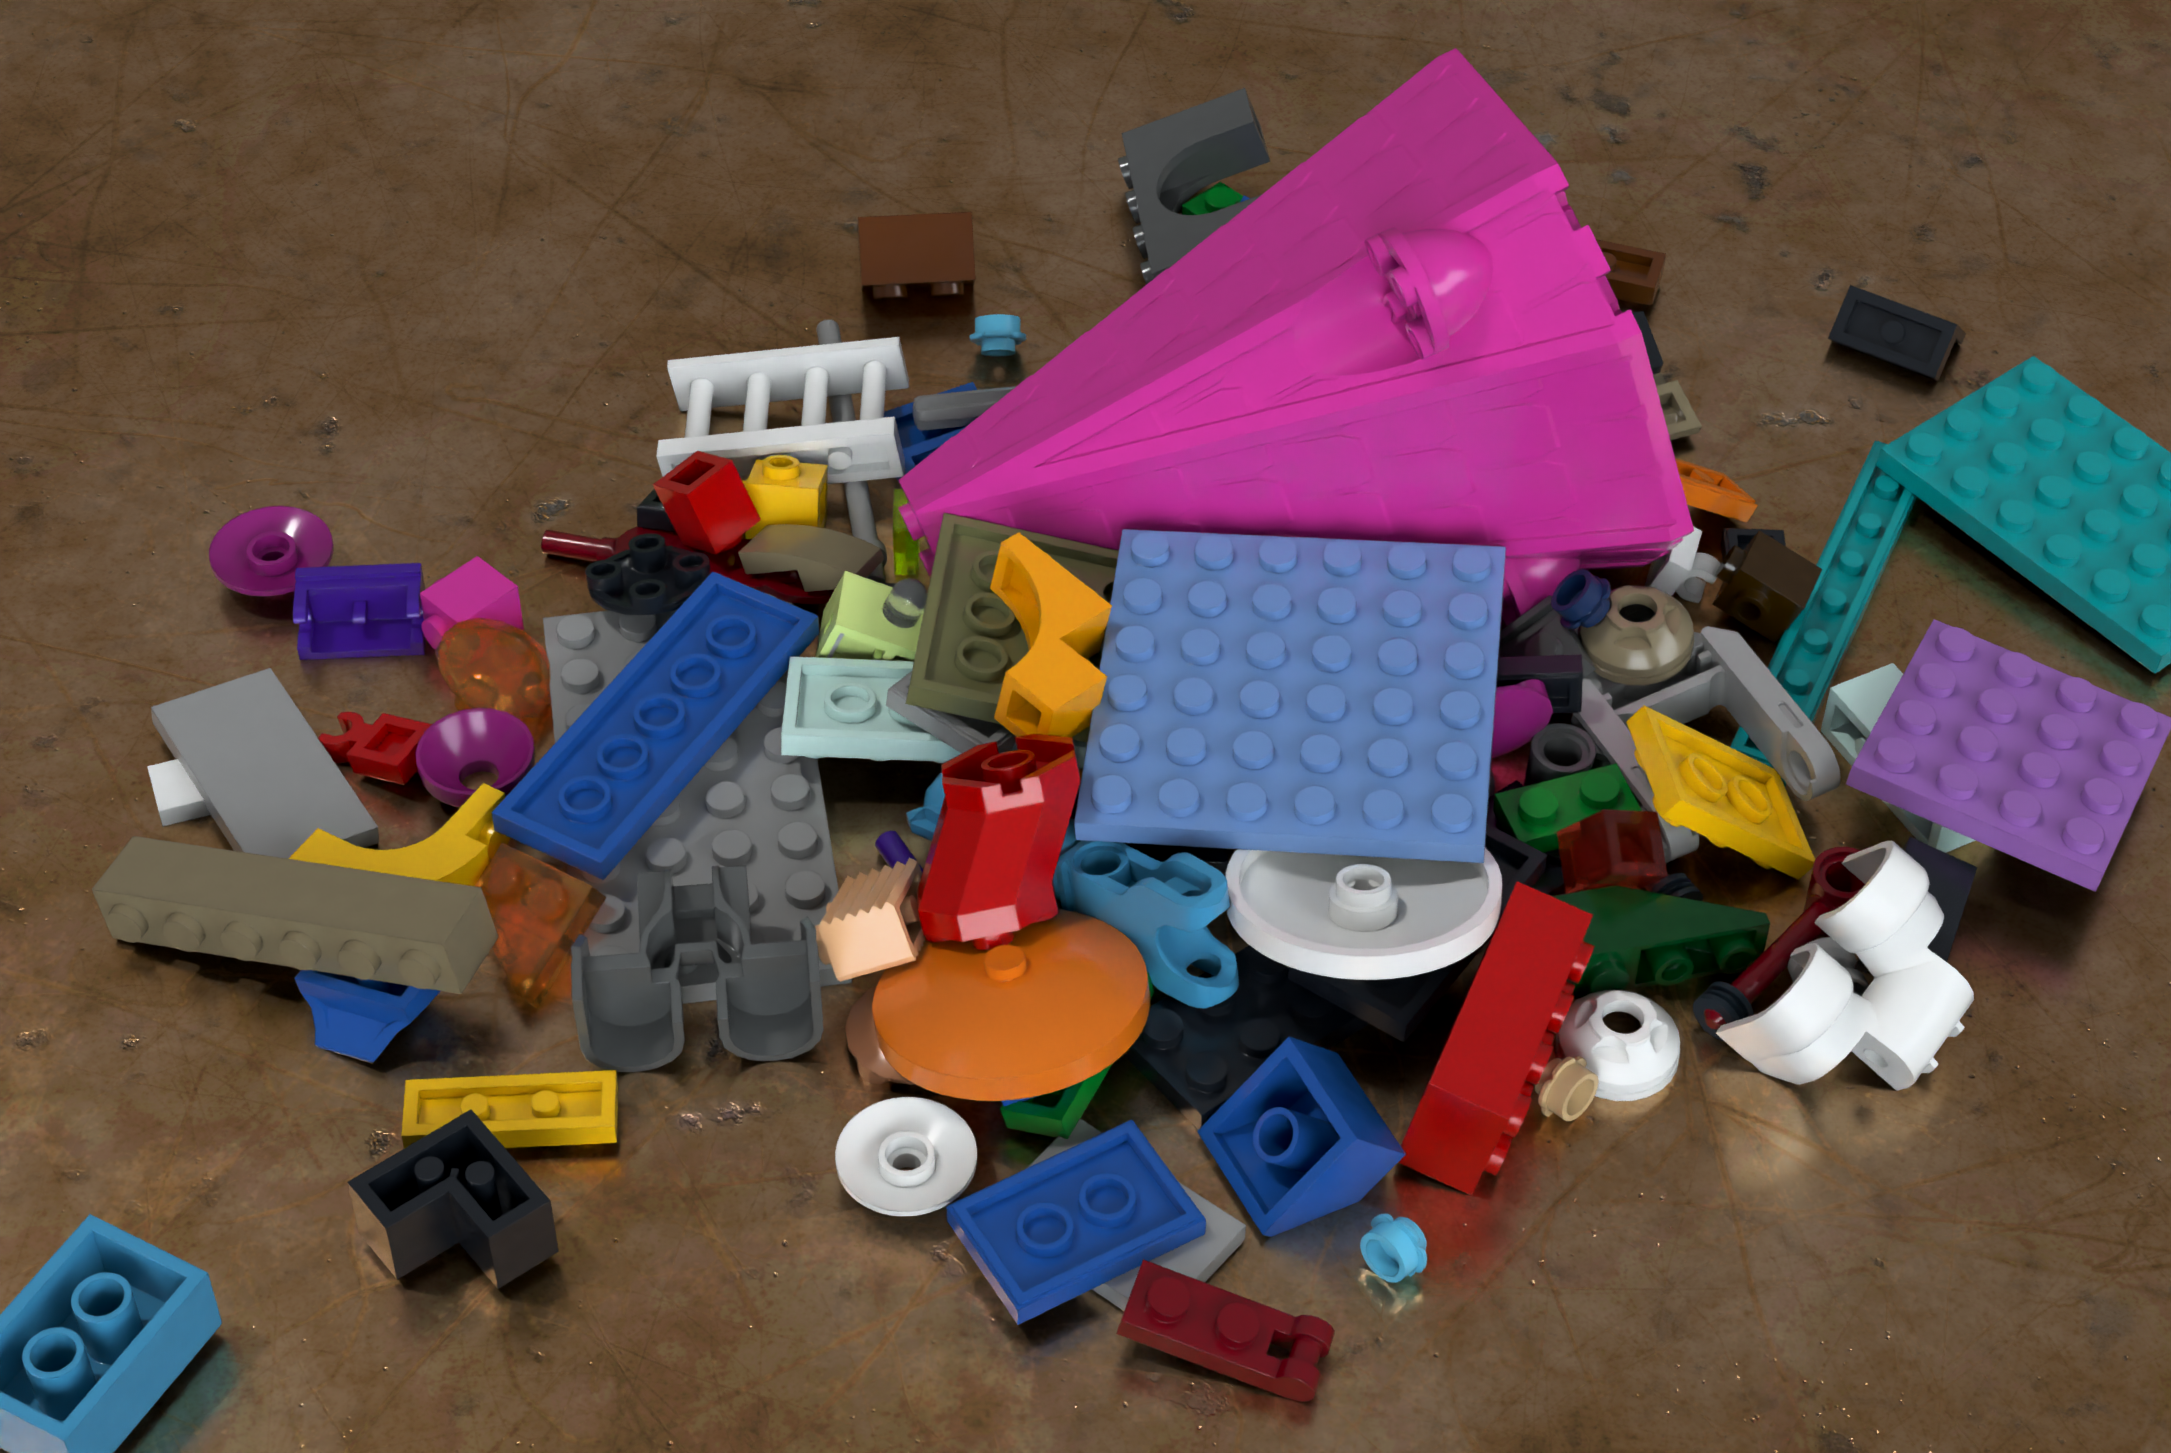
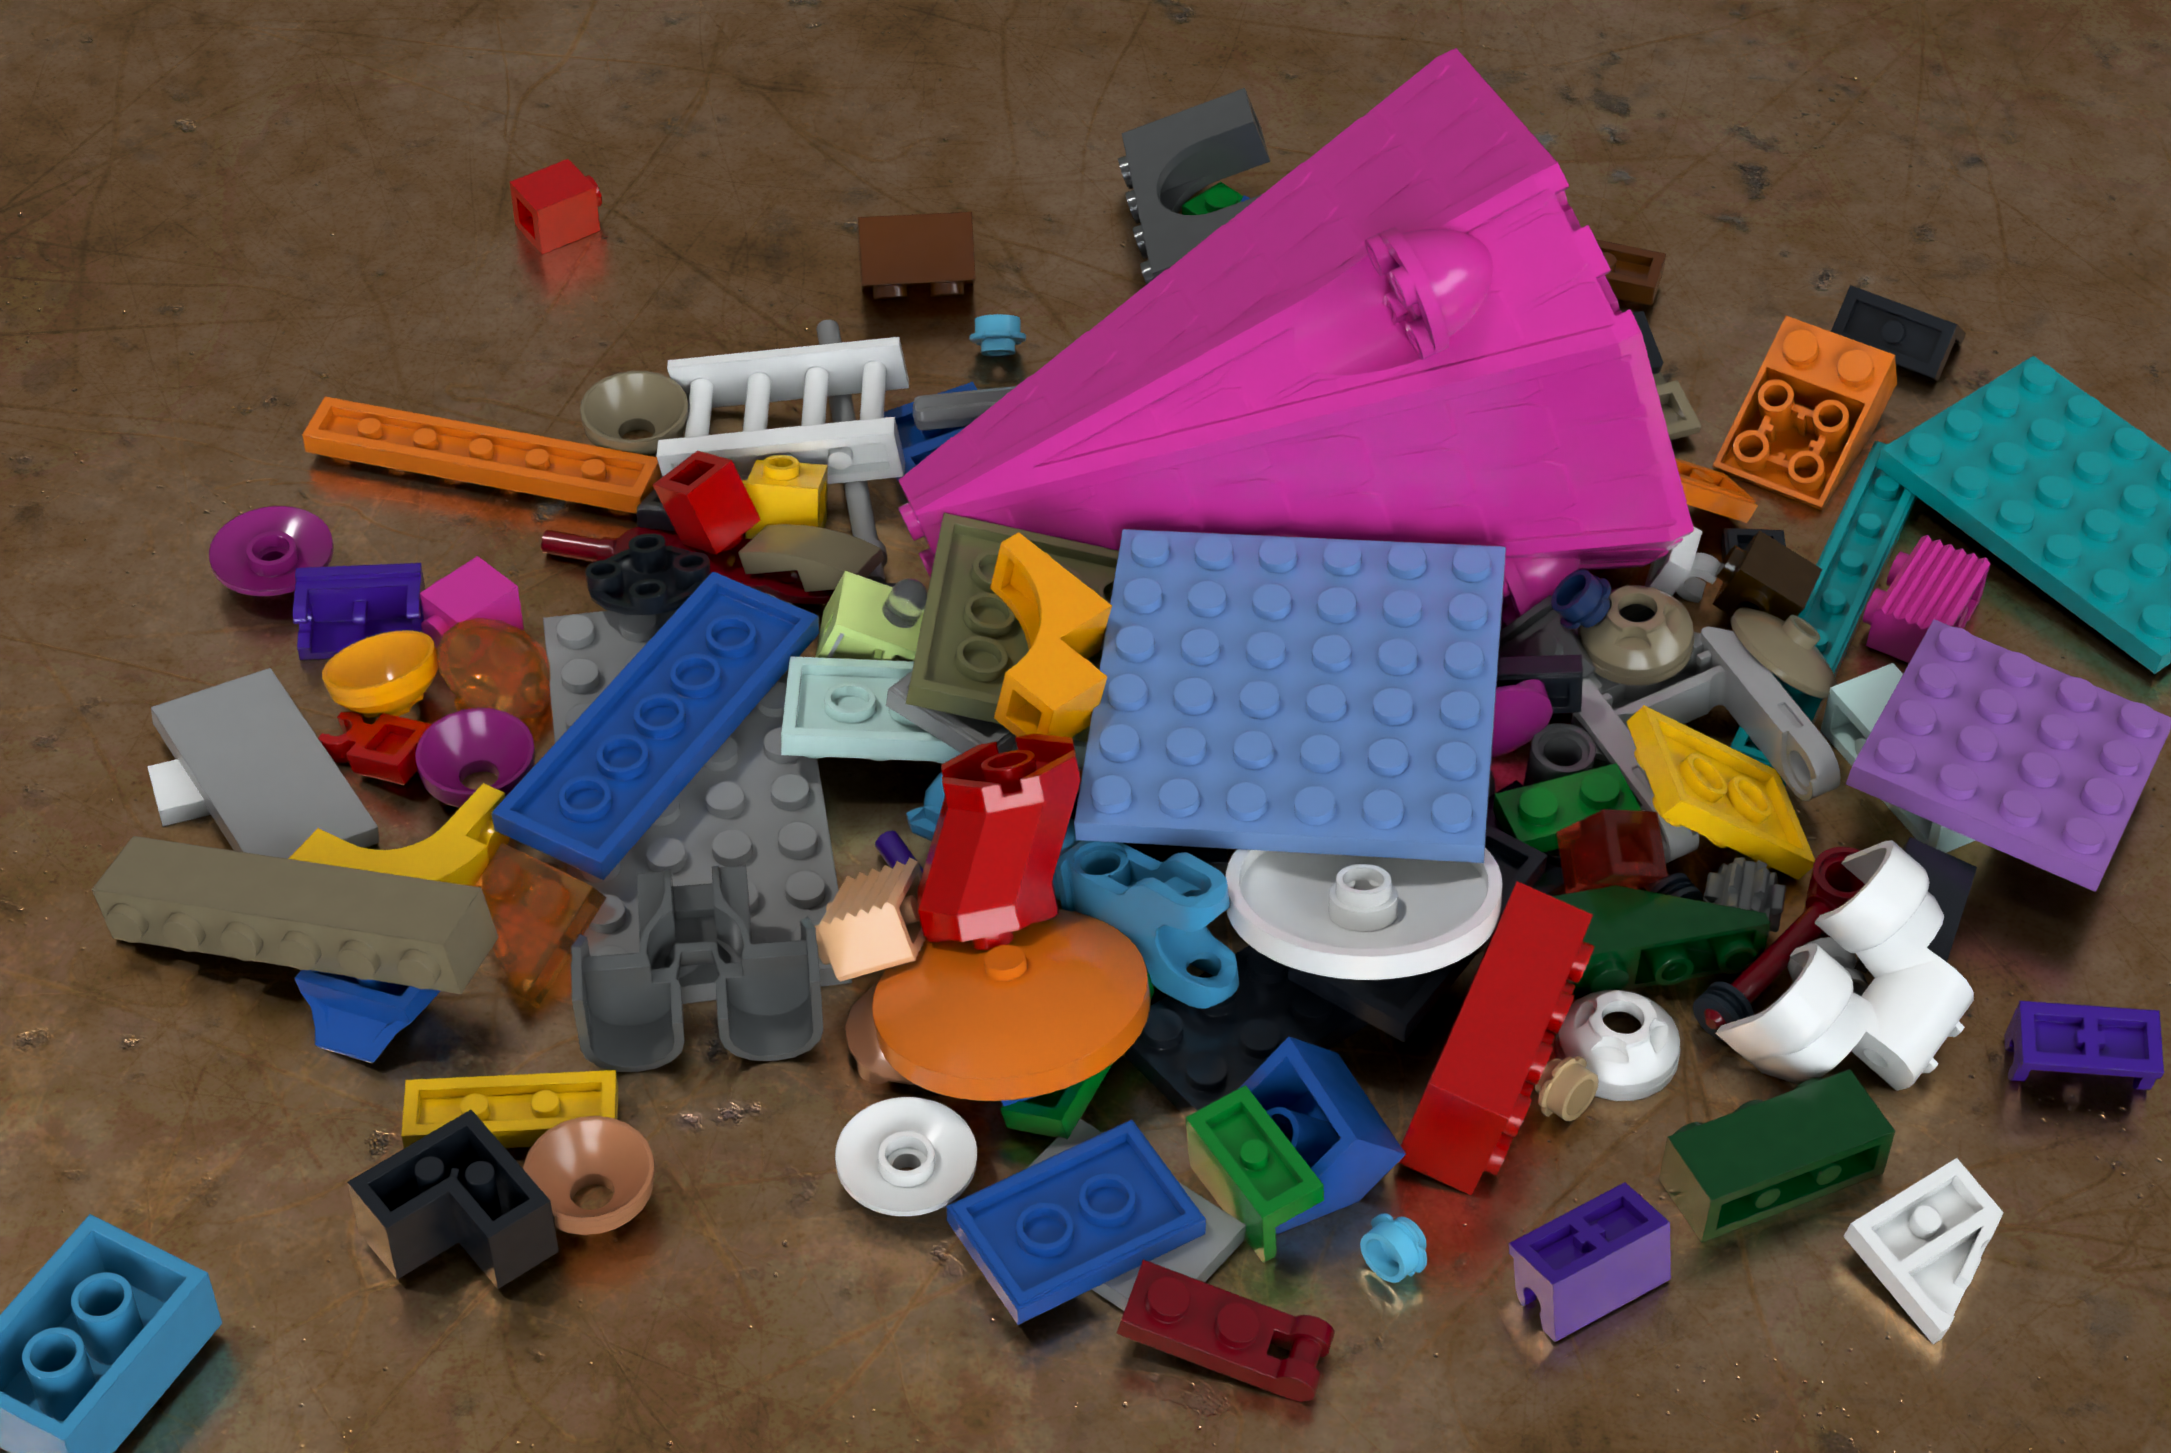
clear neon green tile [893,489,919,575] -> none
none -> orange plate [302,396,662,514]
none -> light orange piece [322,630,439,718]
none -> red brick [510,159,602,255]
none -> nougat piece [523,1116,655,1235]
none -> dark tan piece [580,371,689,456]
none -> green panel [1185,1085,1324,1263]
none -> dark purple hinge [1509,1182,1671,1342]
none -> dark green brick [1659,1069,1895,1243]
none -> dark grey gear [1703,857,1786,938]
none -> orange slope [1712,316,1897,511]
none -> dark tan dish [1730,608,1837,699]
none -> white wing [1843,1158,2004,1344]
none -> dark pink brick [1863,535,1990,663]
none -> dark purple hinge [2004,1001,2164,1090]

